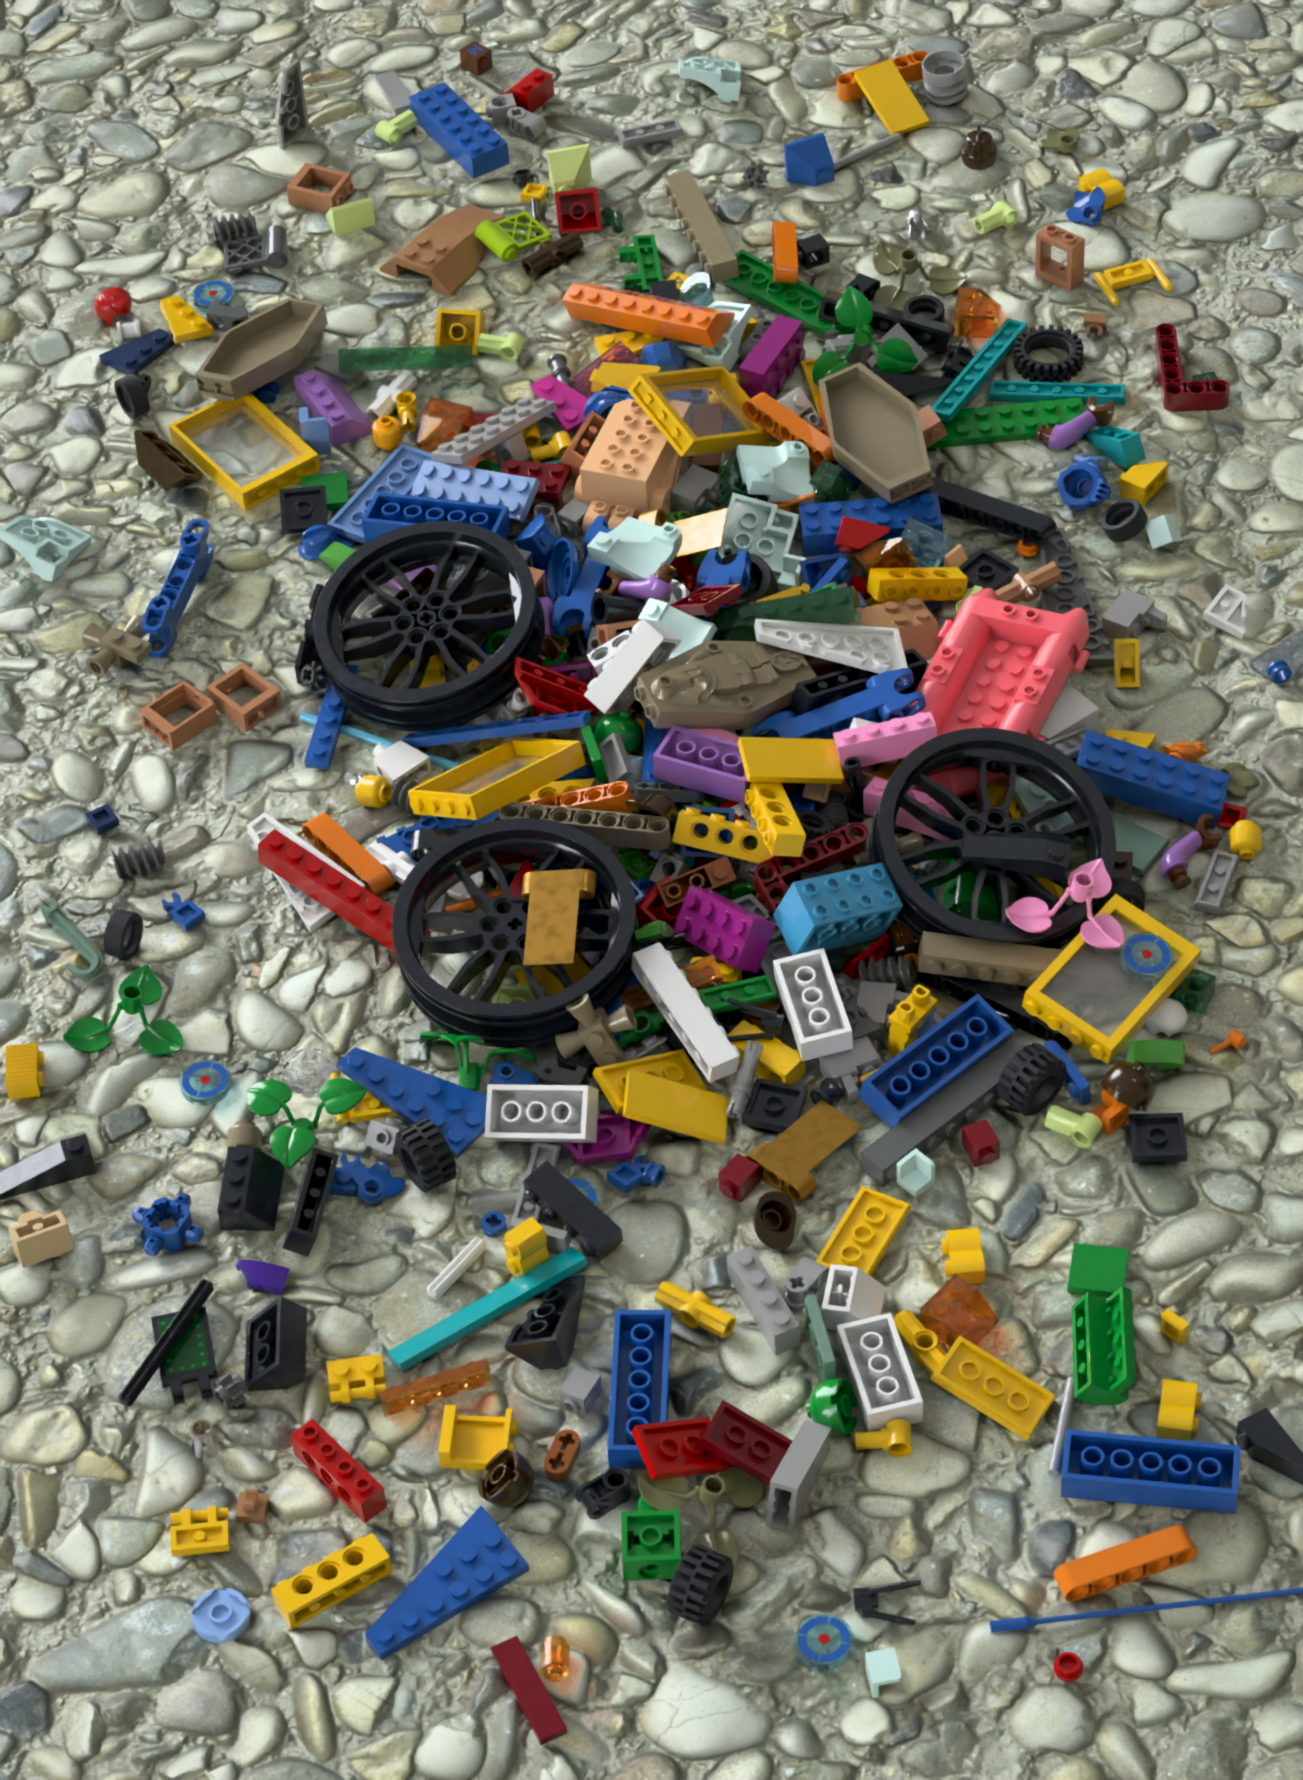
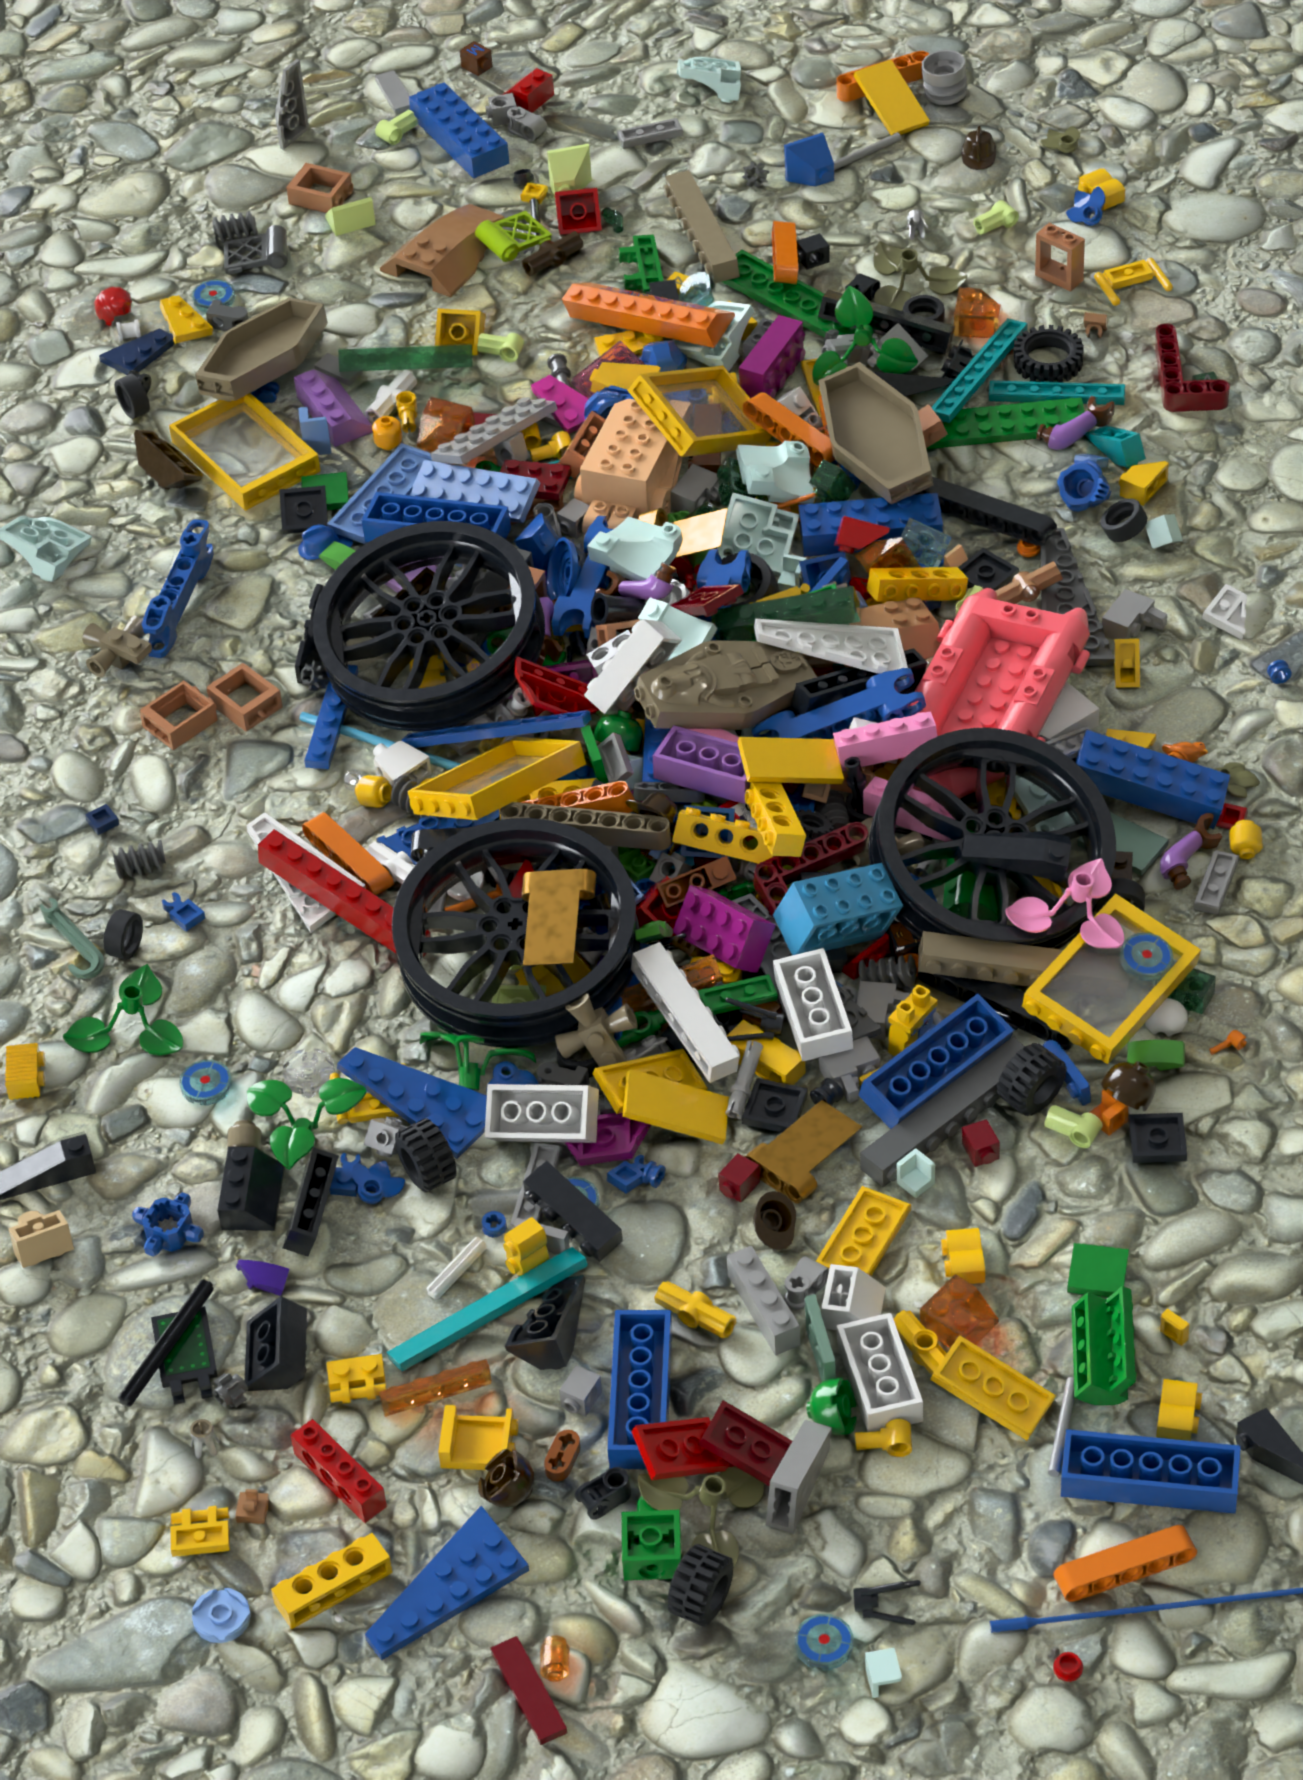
none -> dark brown tile [671,936,717,961]

